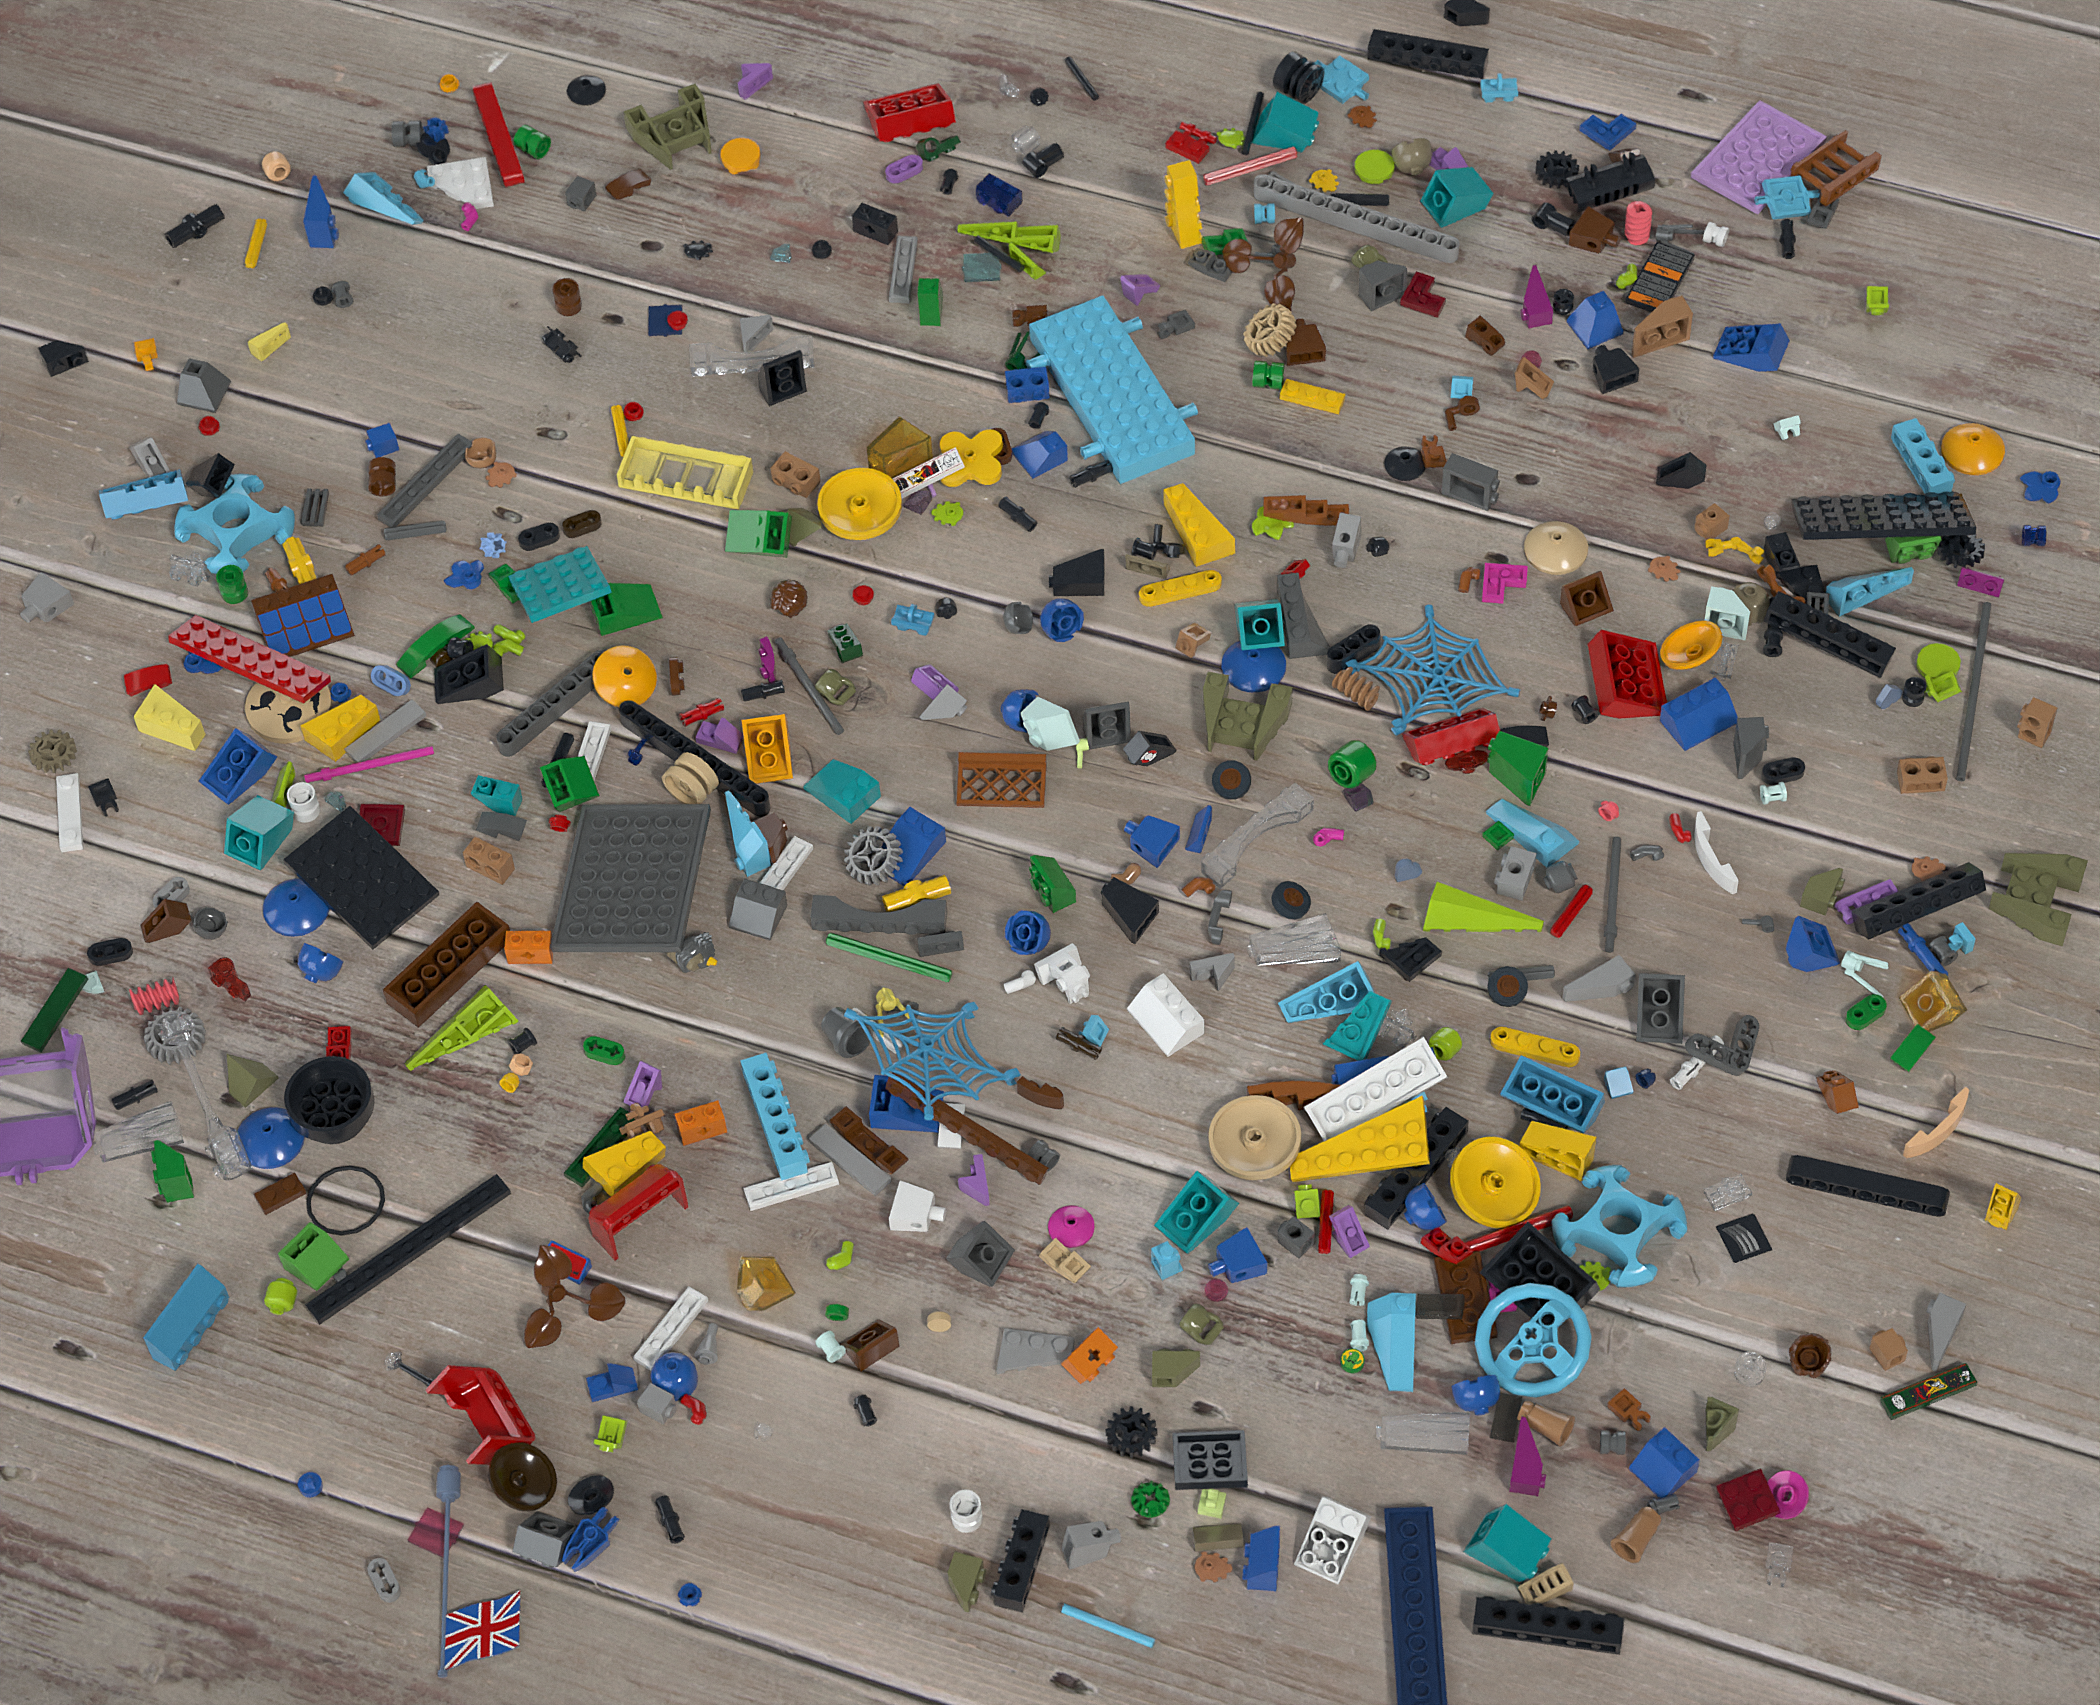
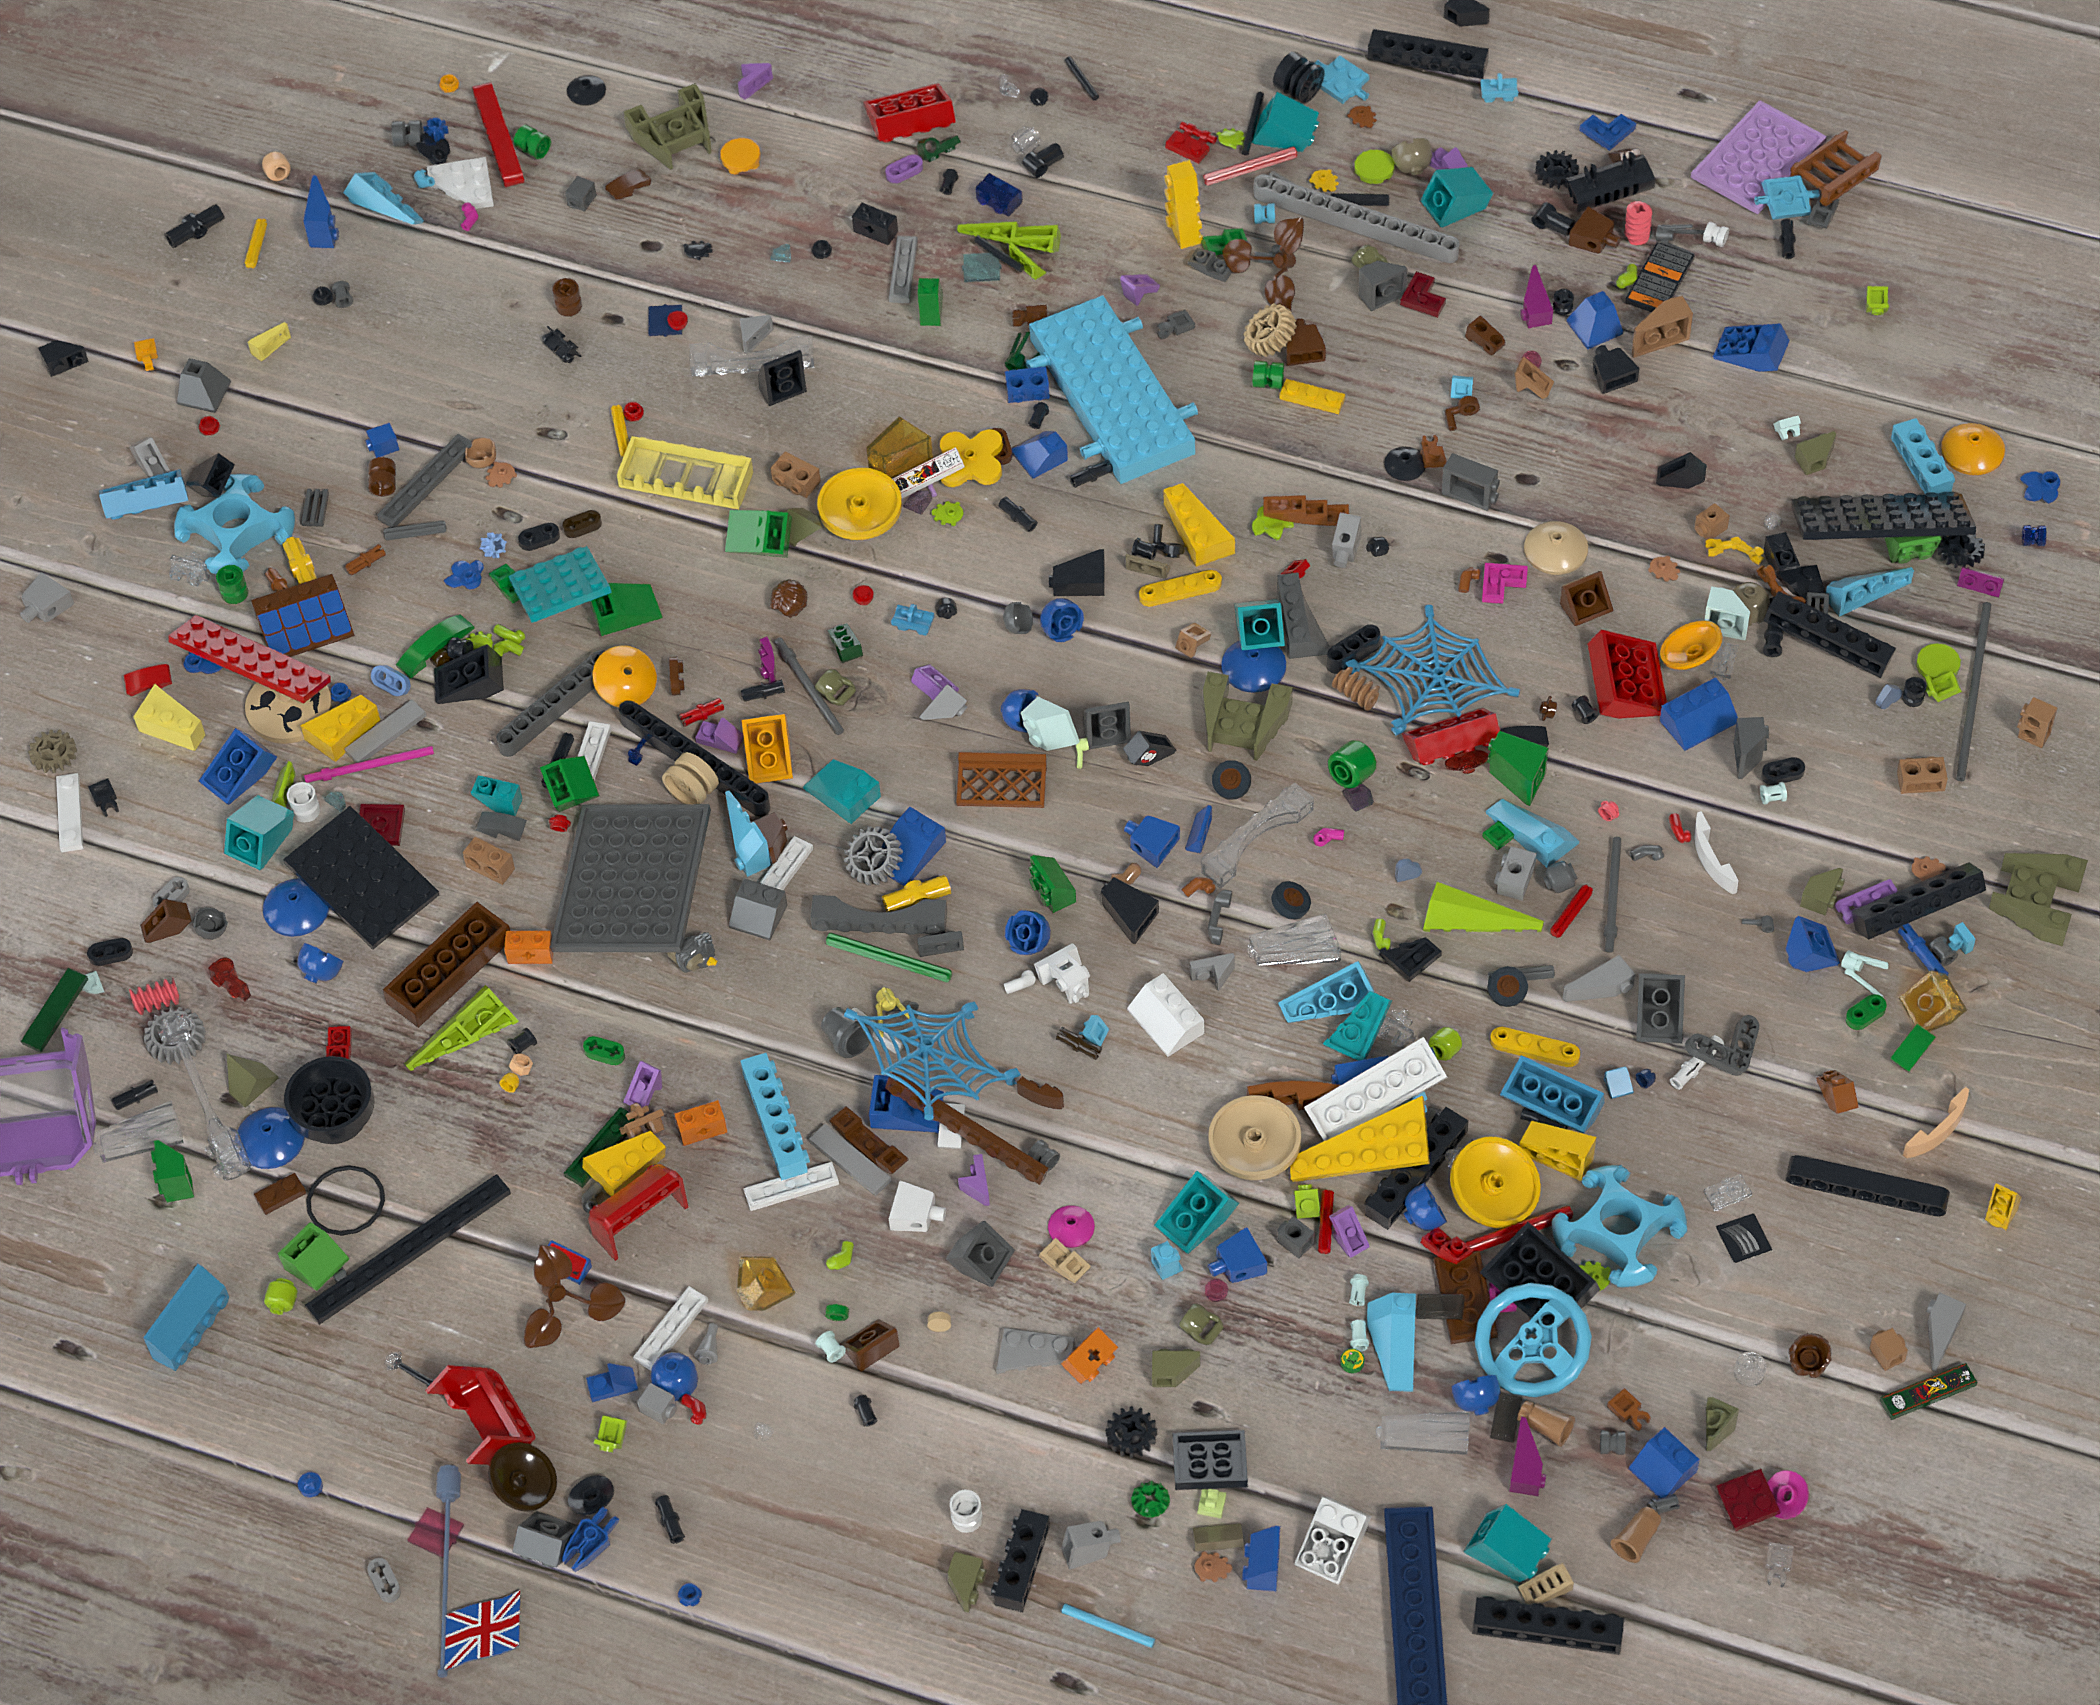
none -> olive slope [1795,431,1836,476]

